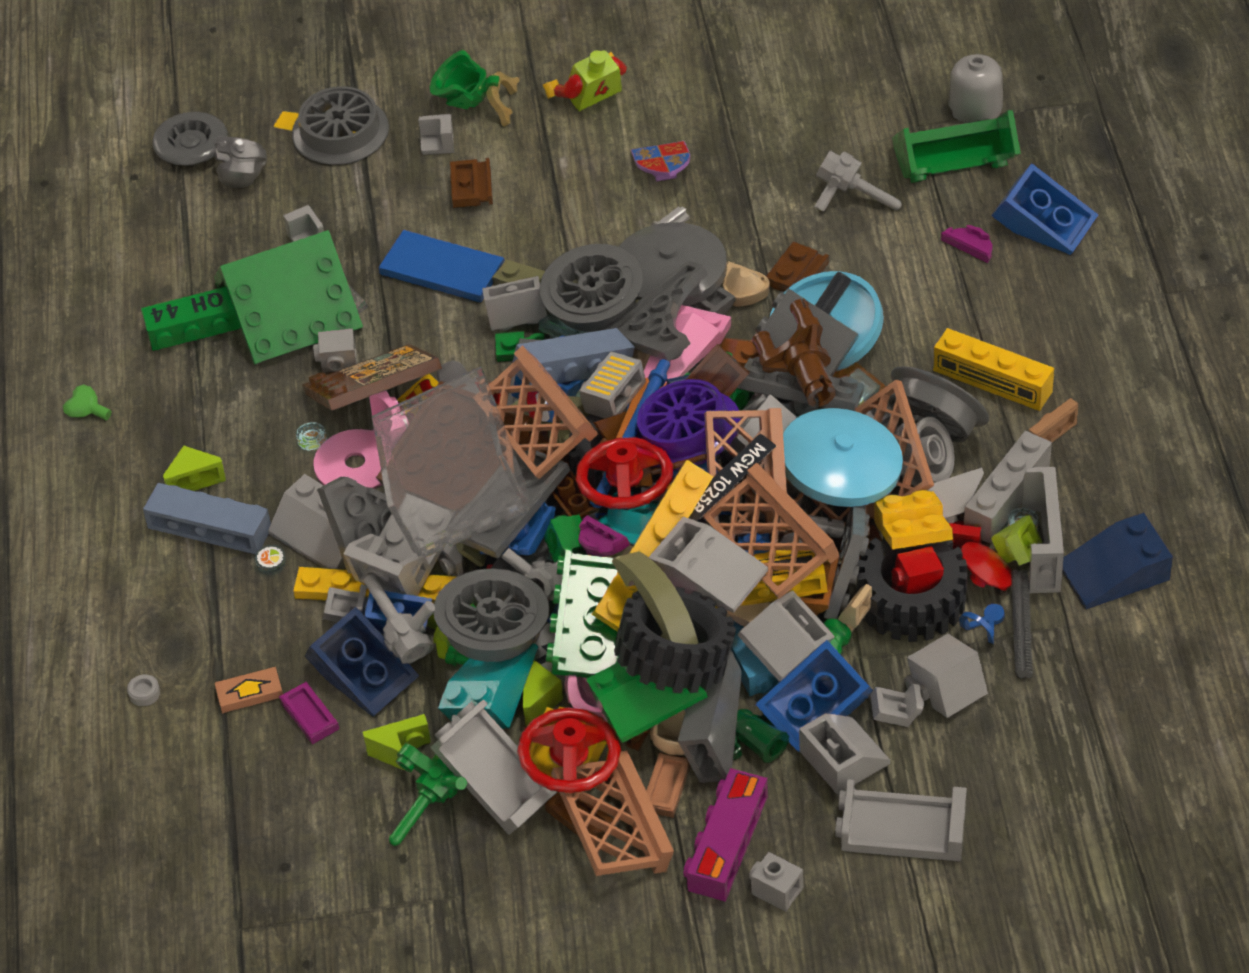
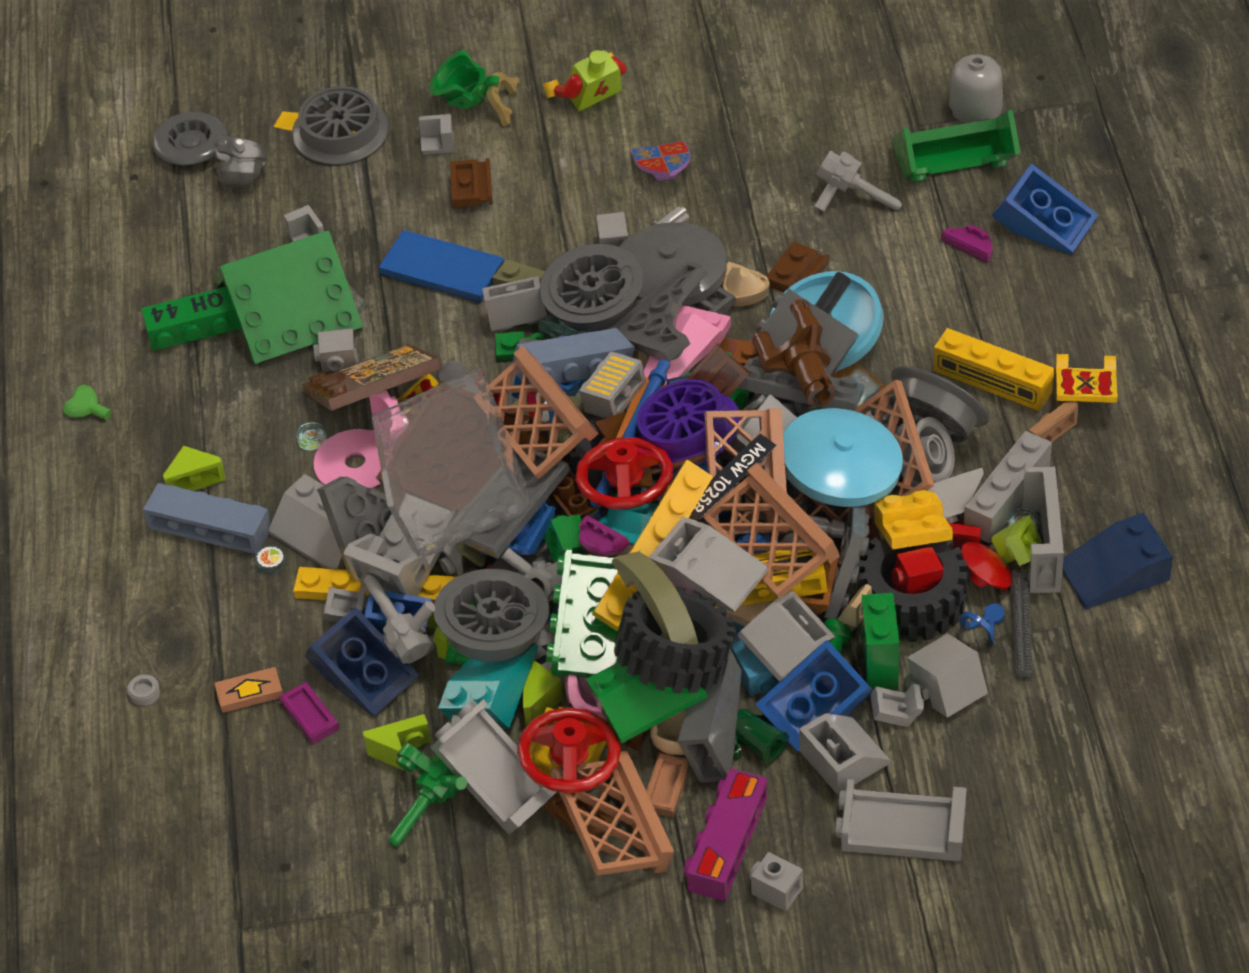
none -> light grey brick [596,212,628,247]
none -> green brick [861,593,899,690]
none -> yellow flag [1056,354,1118,403]

